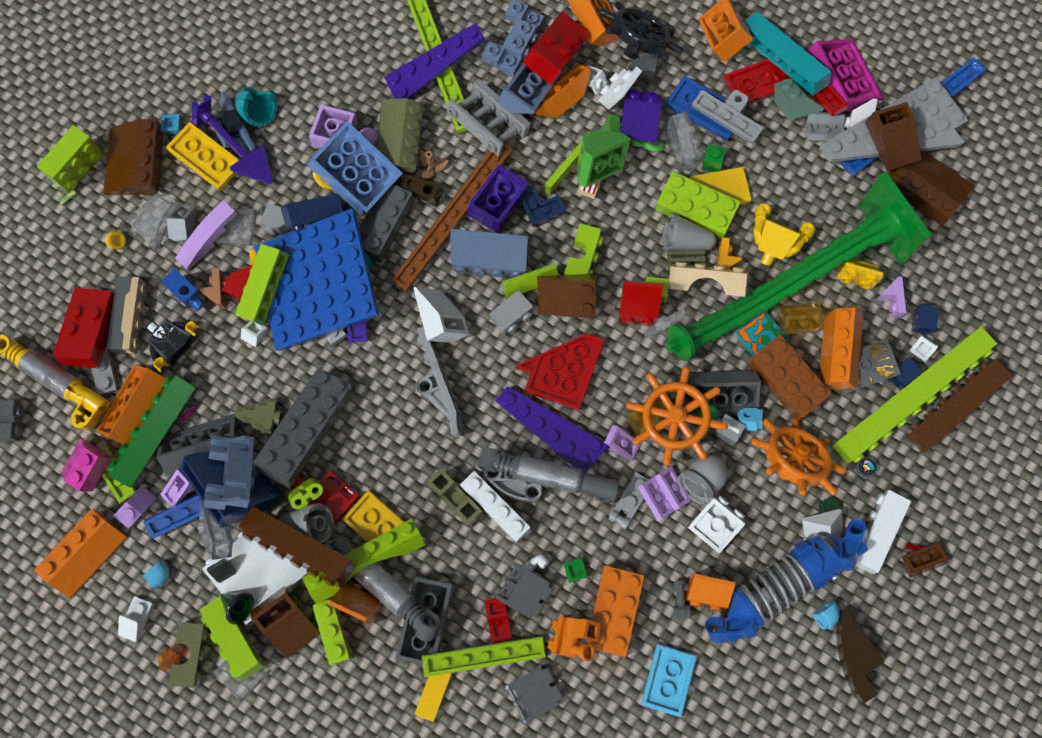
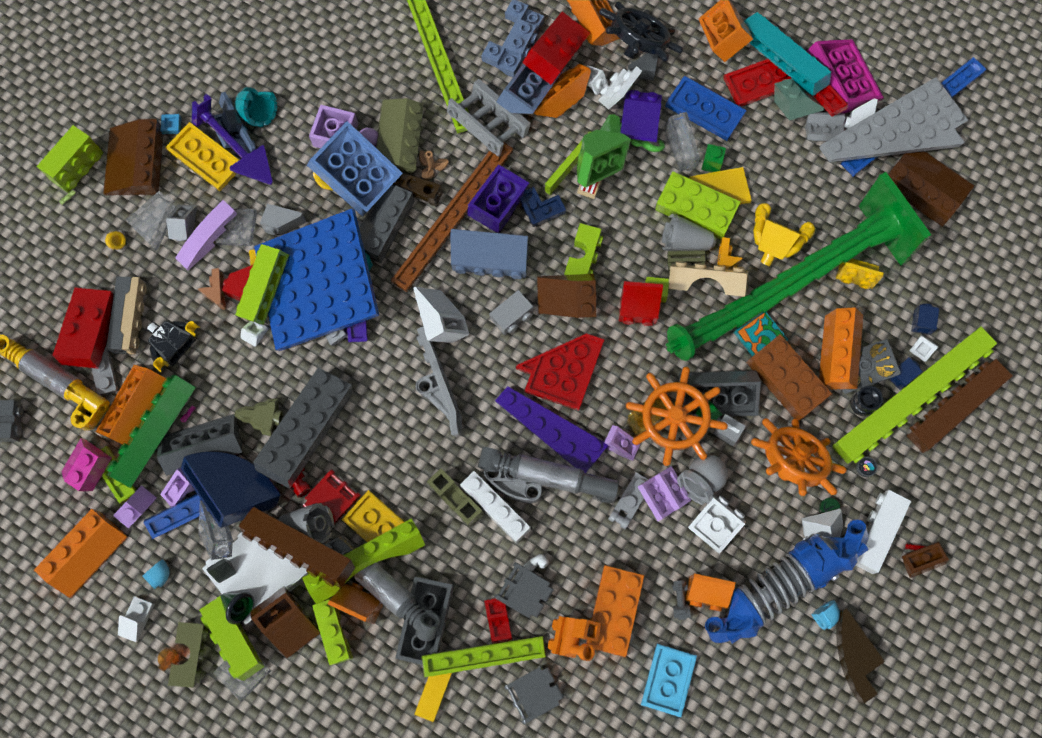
blue torso [161,268,205,311] -> none
sand blue bracket [204,436,255,510] -> none
dark blue brick [281,194,343,231] -> none
lime piece [288,478,323,510] -> none
dark purple wing [384,23,485,99] -> none
lime tile [502,264,558,299] -> none
green tile [563,557,588,583] -> none
clear plate [643,308,686,339] -> none
light grey plate [691,90,764,145] -> none
medium azure piece [738,408,763,431] -> none
clear yellow brick [779,303,824,334] -> none
reddish brown slope [865,102,921,172] -> none
lavender slope [876,276,906,319] -> none
none -> black wheel [850,386,883,416]

